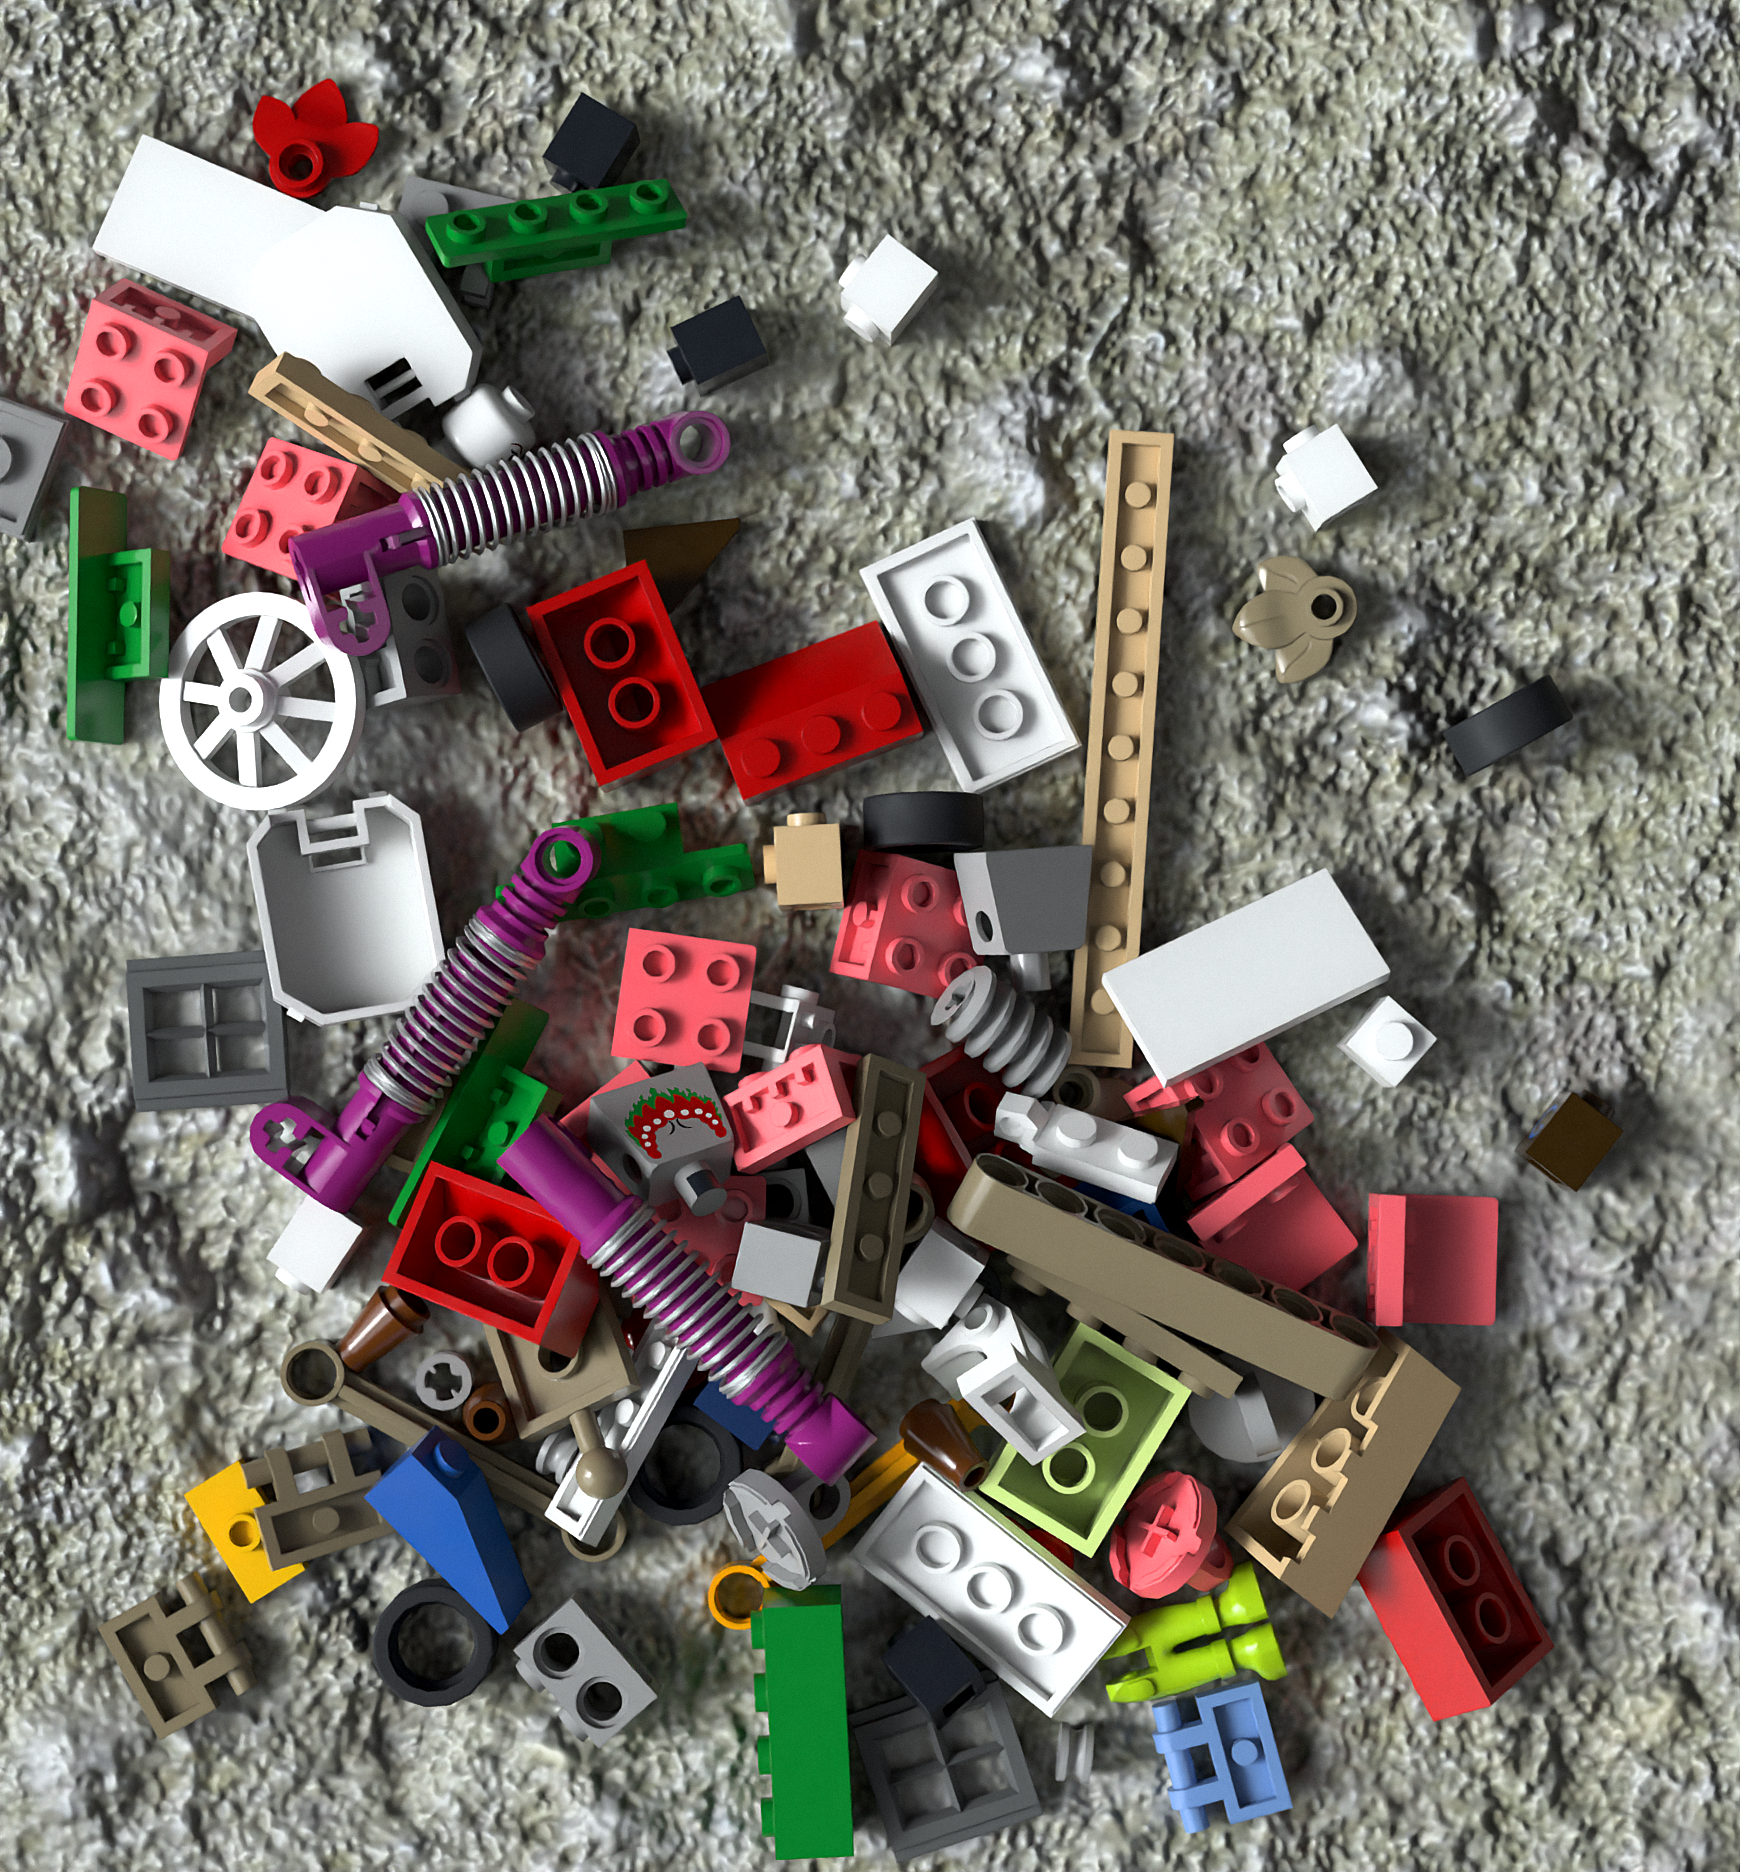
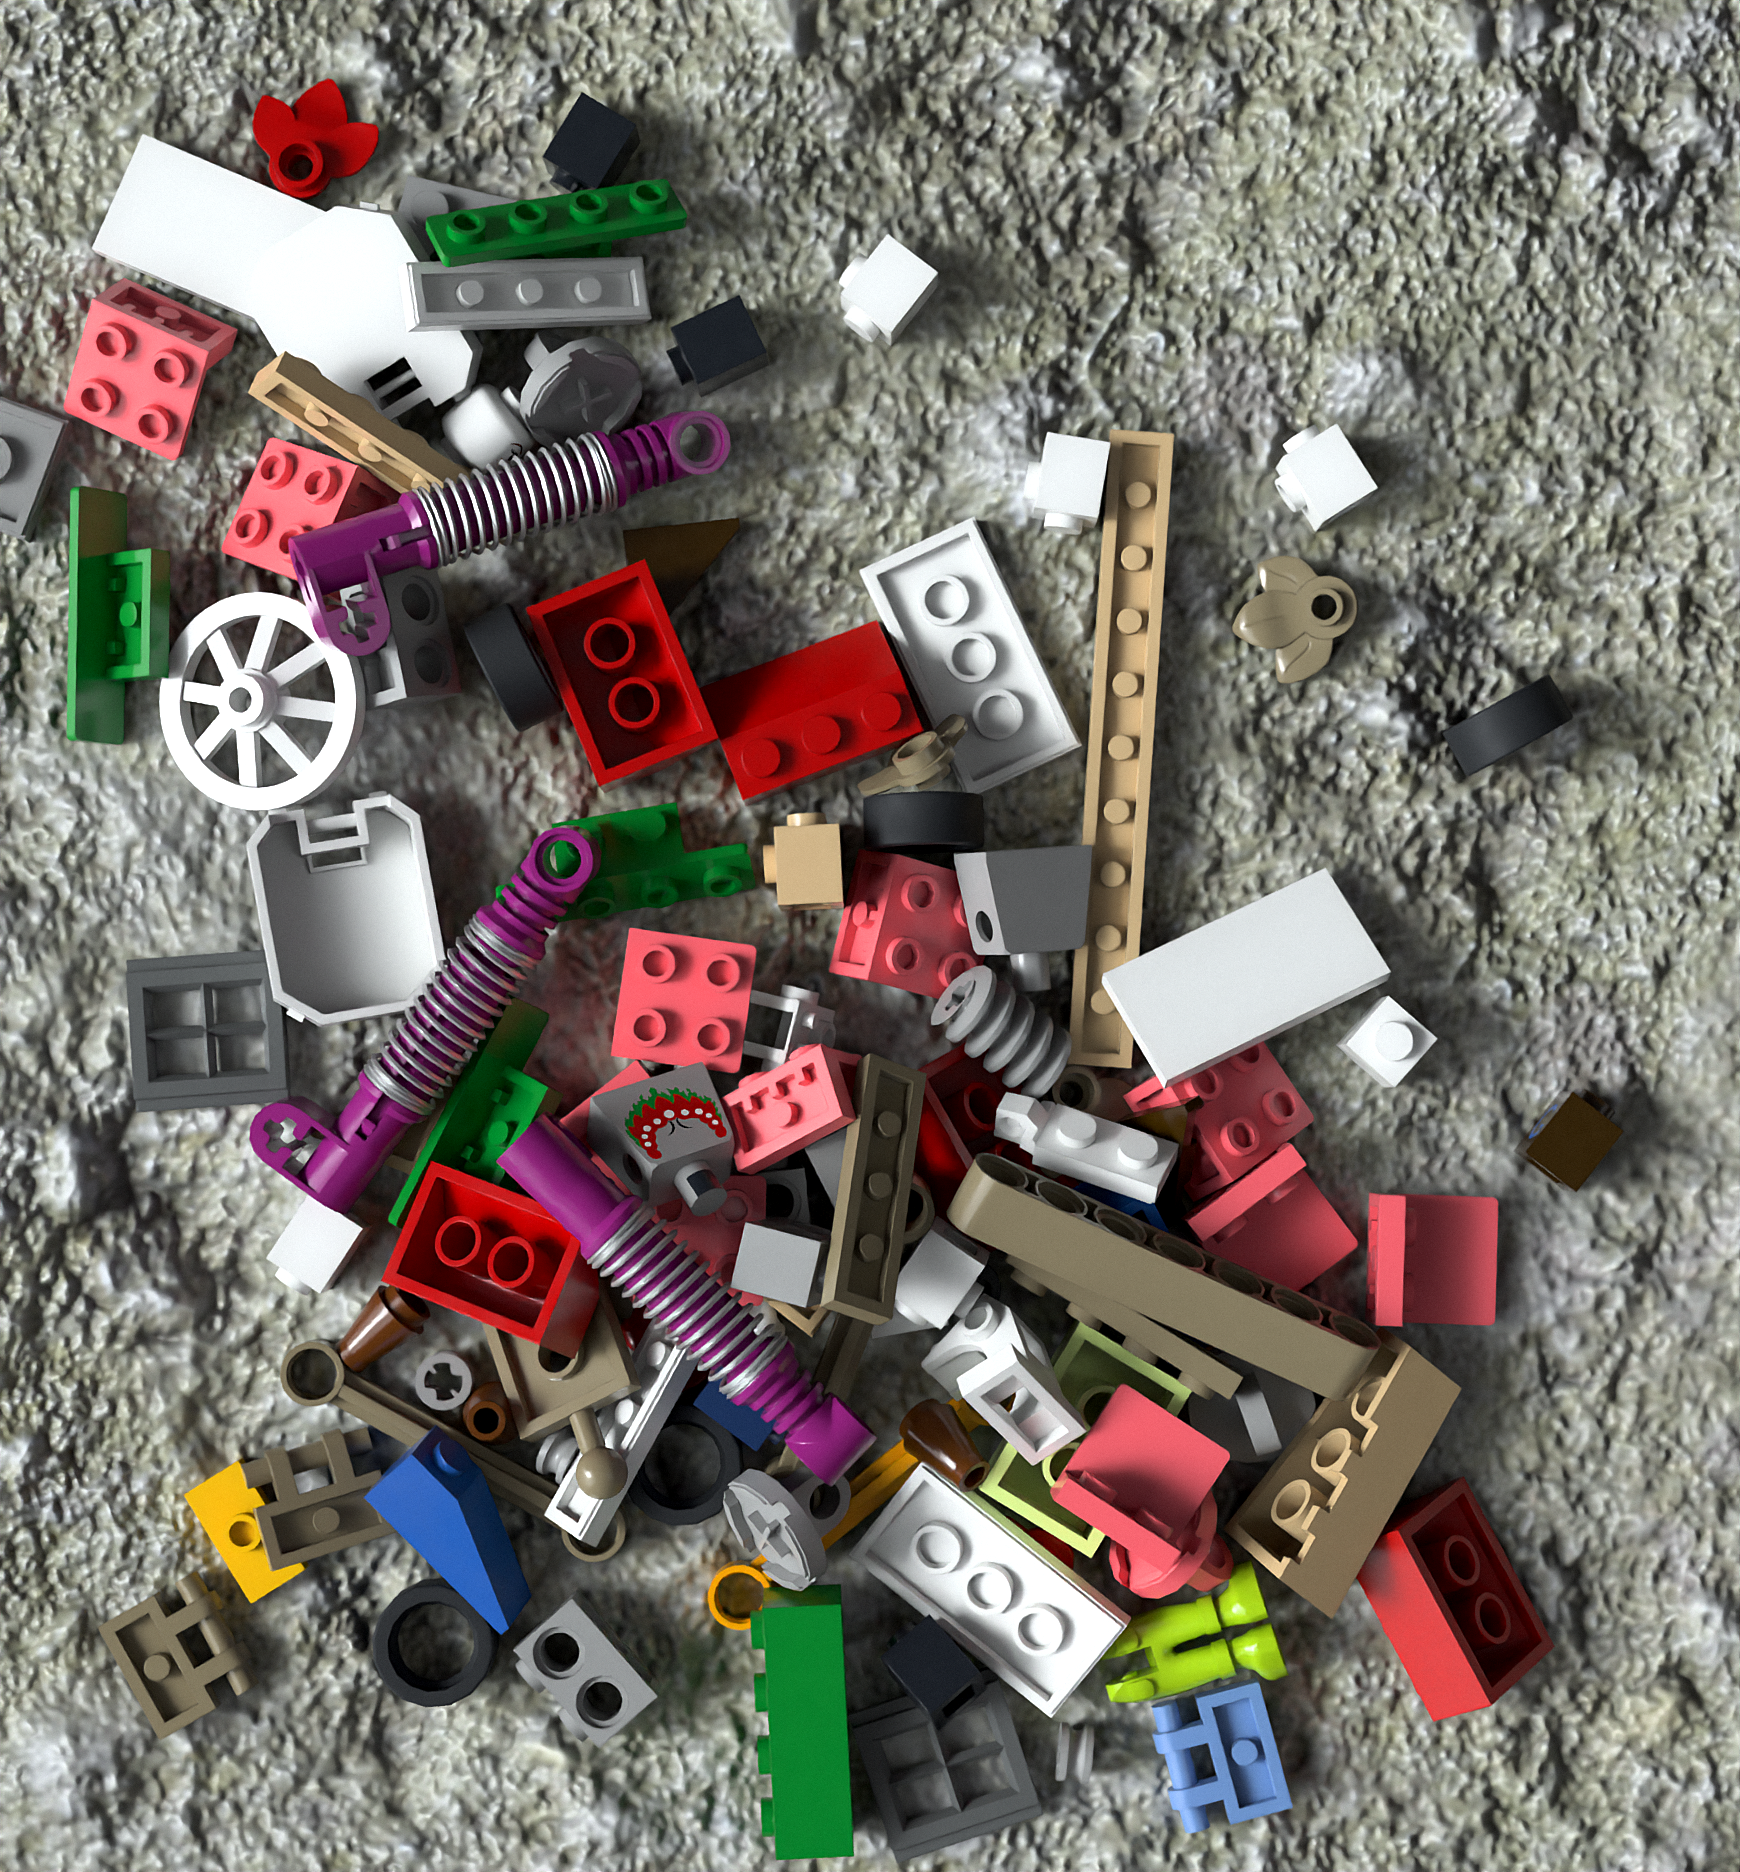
none -> white tile [398,257,651,332]
none -> light grey tile [520,330,643,452]
none -> dark tan plate [857,714,968,796]
none -> white brick [1023,432,1111,535]
none -> coral bracket [1050,1383,1230,1575]

